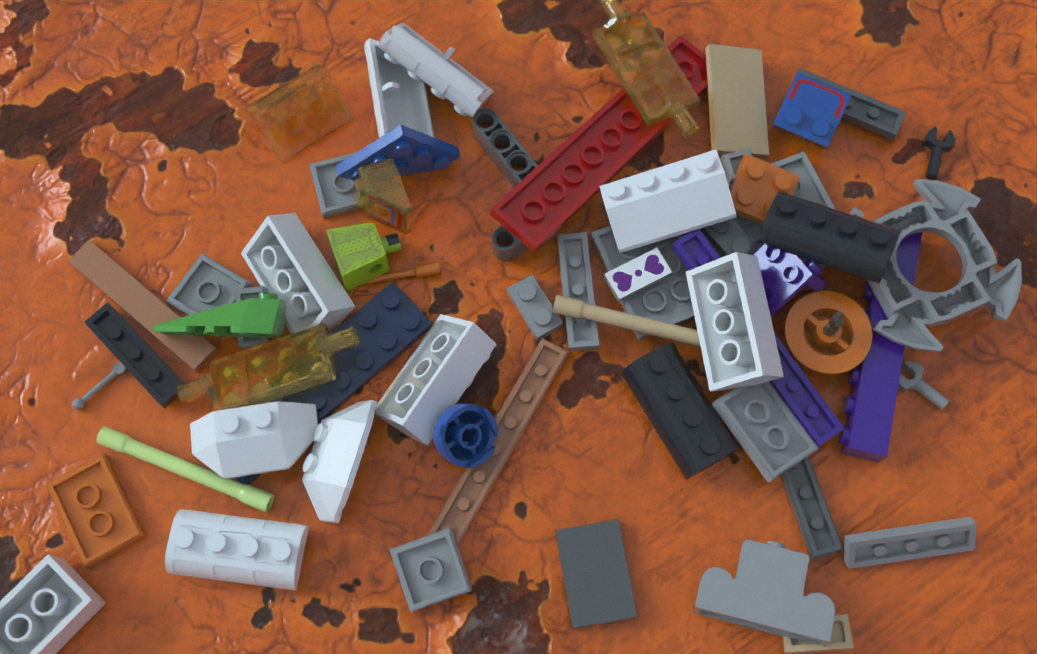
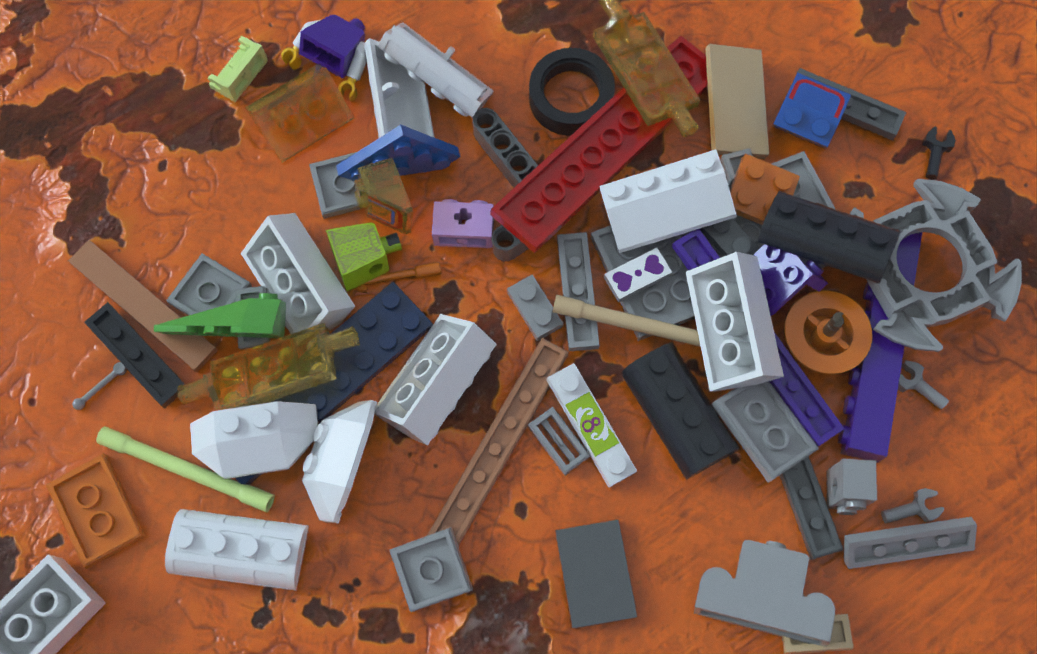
blue cylinder [433,404,498,468] -> none
none -> yellowish green hinge [207,36,268,102]
none -> dark purple torso [281,15,367,101]
none -> lavender brick [432,199,494,248]
none -> light grey tile [528,407,590,476]
none -> black tyre [529,48,615,136]
none -> white plate [546,363,637,488]
none -> light grey brick [826,459,877,515]
none -> light grey bar [881,488,944,523]

